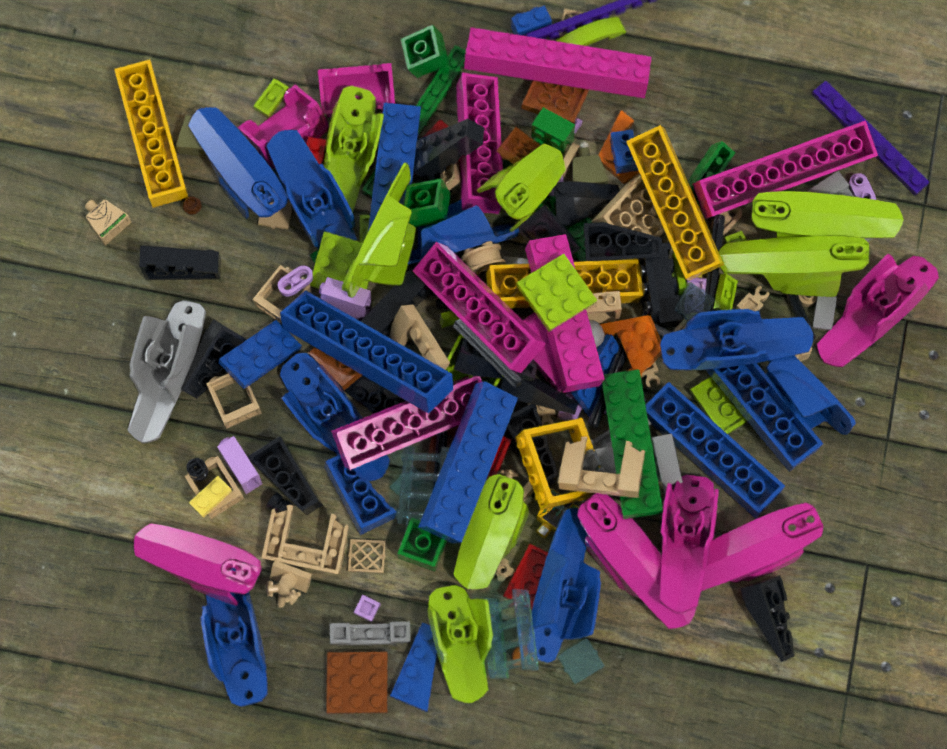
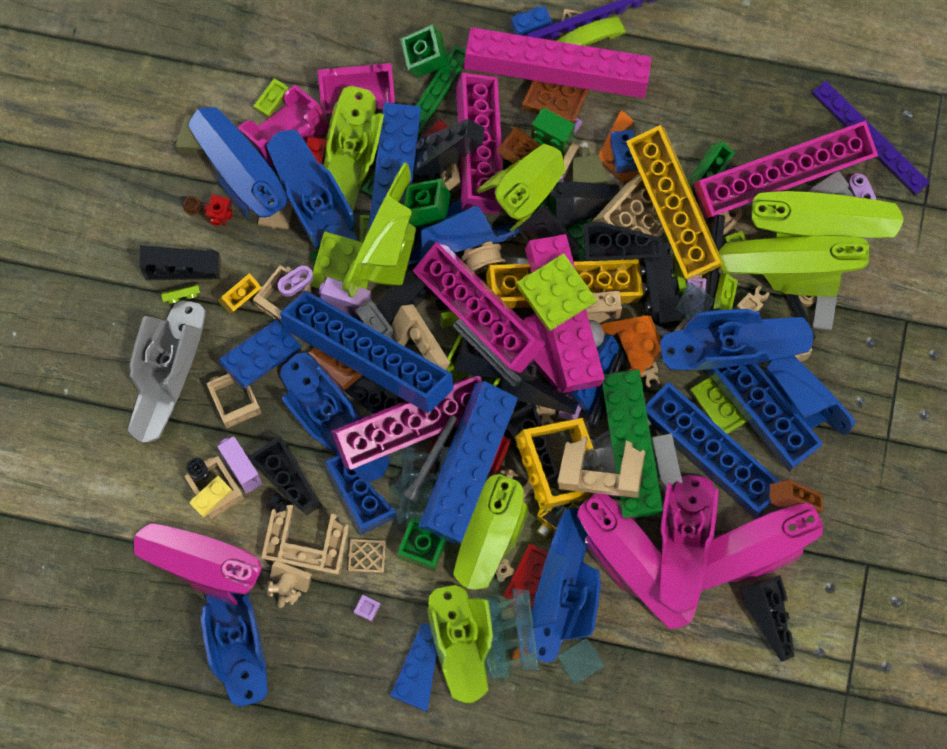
tan torso [85,200,131,246] -> none
yellow brick [114,60,188,208] -> none
black wedge [181,319,247,399] -> none
dark orange plate [326,652,388,714] -> none
light grey slope [330,622,410,645] -> none
dark pink piece [817,254,939,367] -> none
none -> lime plate [161,283,200,304]
none -> red brick [204,194,233,226]
none -> yellow brick [218,273,262,314]
none -> dark grey hinge [355,299,394,340]
none -> dark grey piece [402,415,457,502]
none -> dark orange brick [769,479,824,514]

